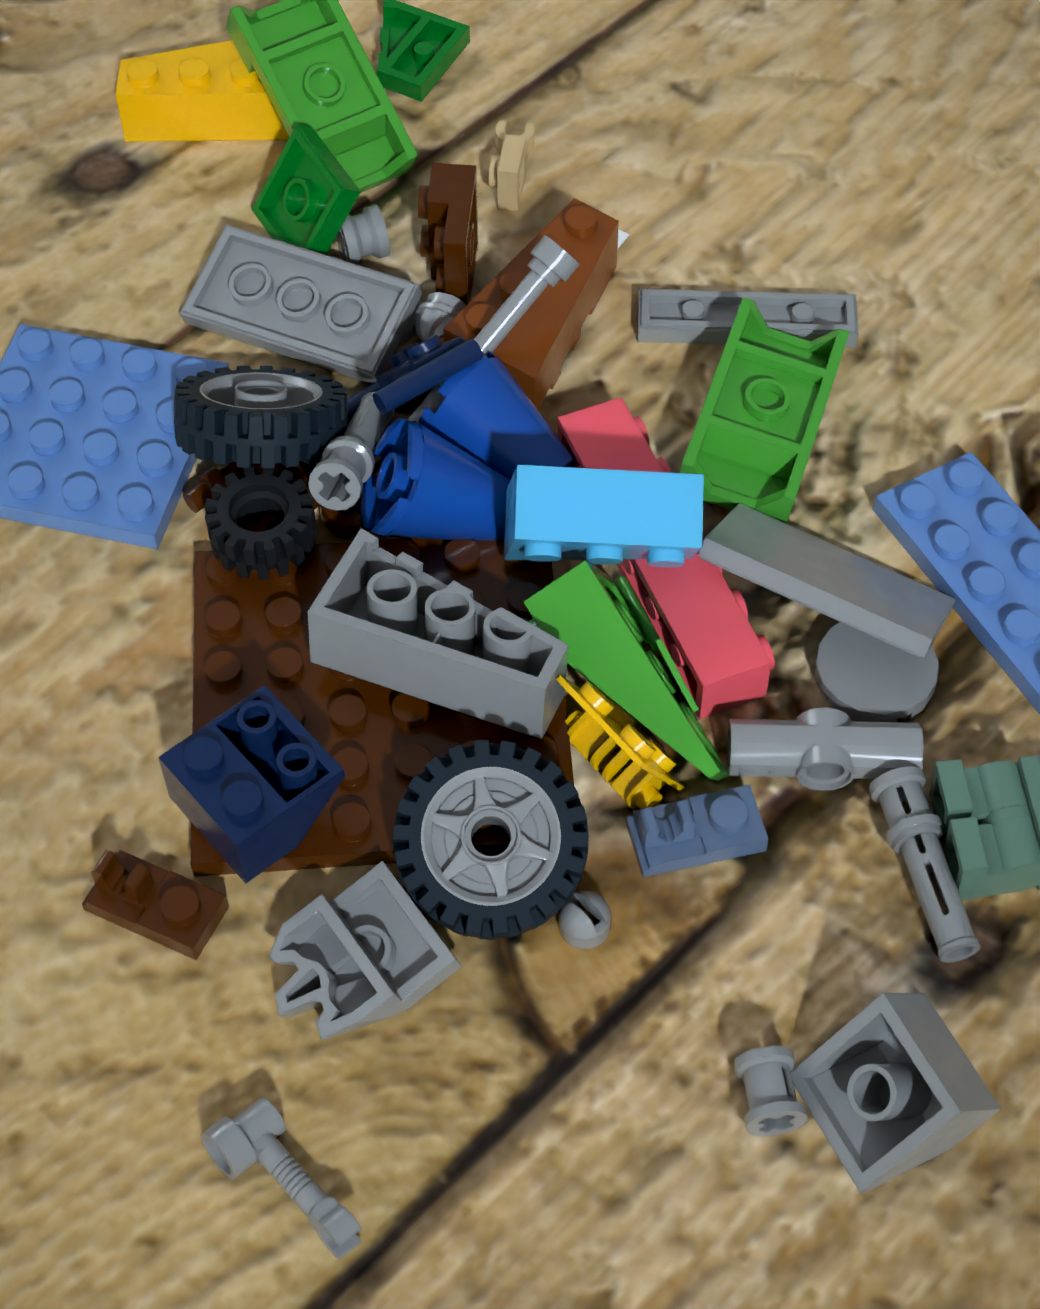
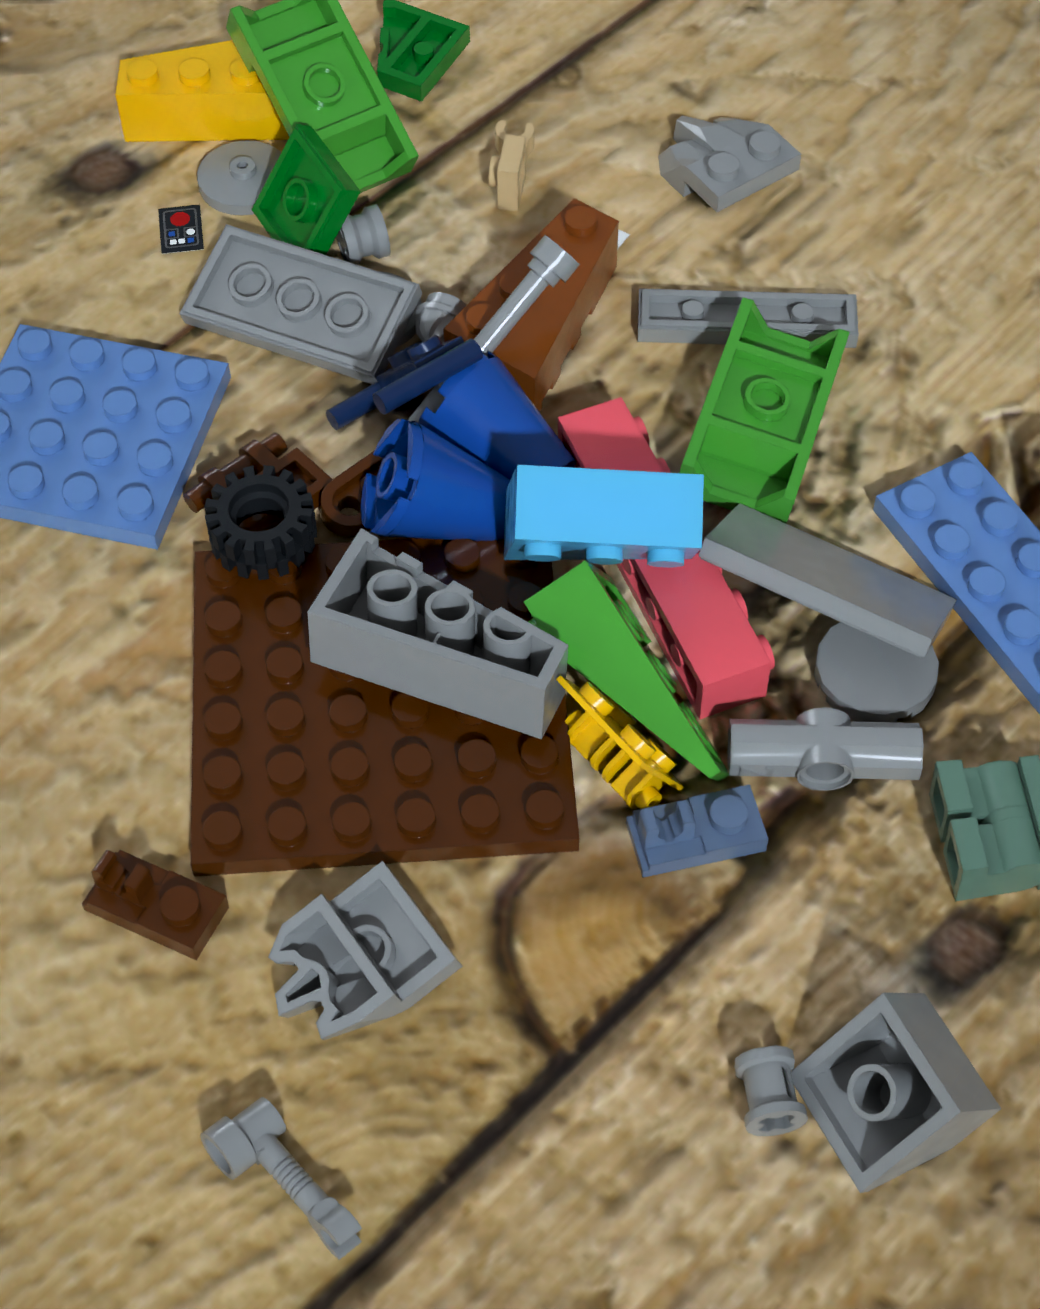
dark blue slope [158,685,345,884] -> none
black wheel [174,366,348,469] -> none
light grey pin [308,392,395,511] -> none
wheel [393,740,589,940] -> none
reddish brown plate [418,163,479,305] -> none
light grey hinge [559,891,612,949] -> none
bright green piece [616,576,699,713] -> none
light grey pin [868,766,981,963] -> none
none -> black sticker [158,204,204,254]
none -> light grey piece [197,140,281,216]
none -> light grey plate [658,115,801,212]

